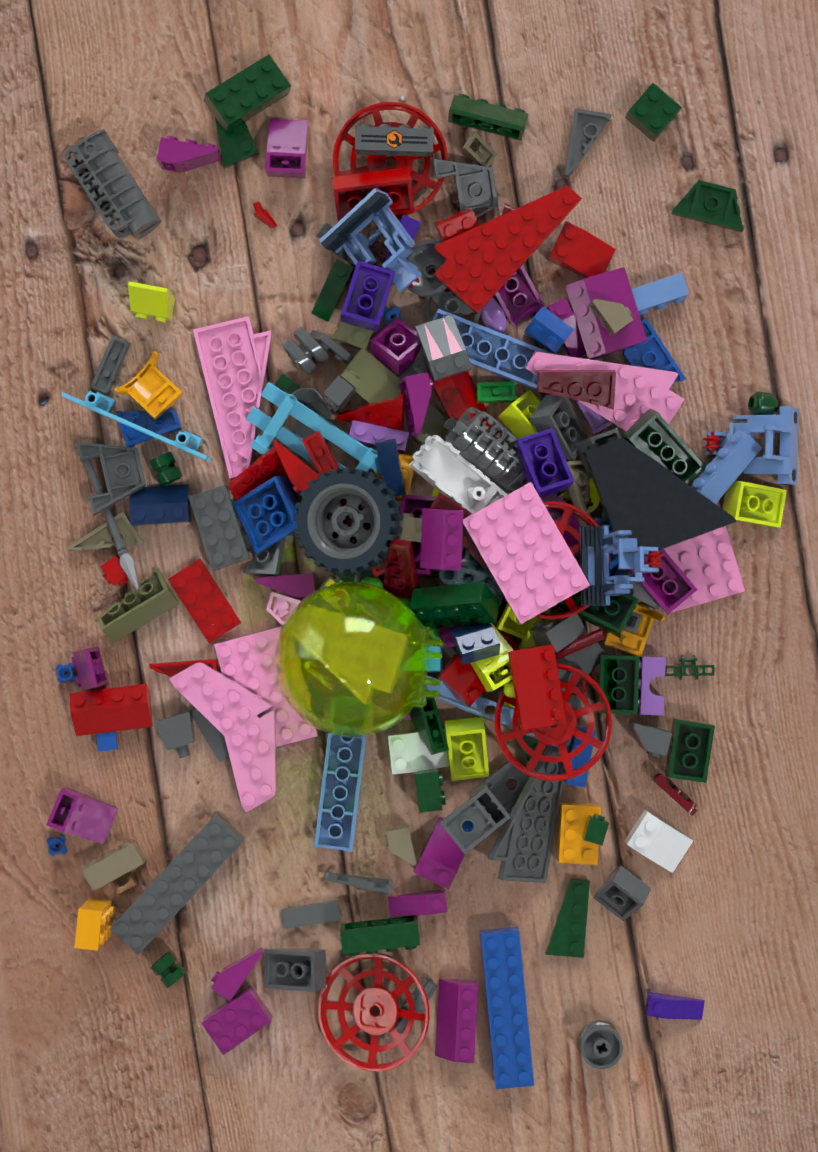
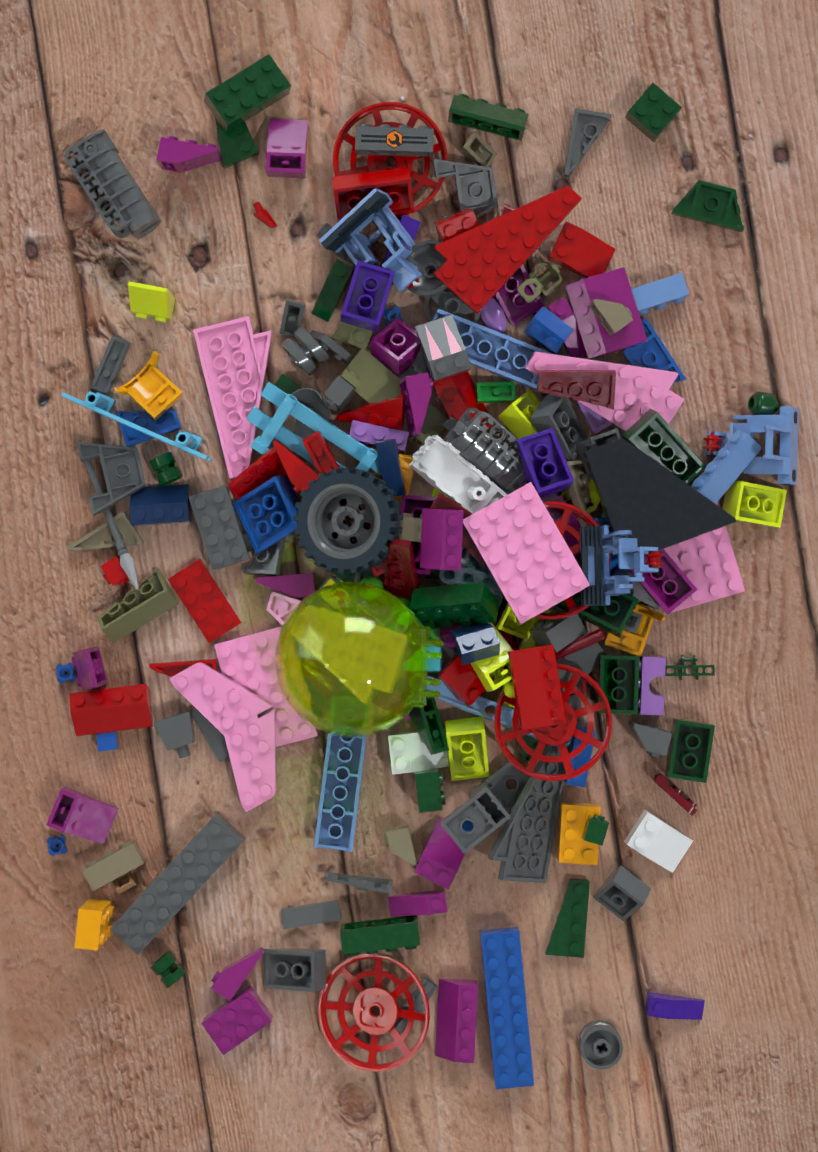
none -> dark grey slope [280,299,306,338]
none -> olive piece [517,262,562,303]

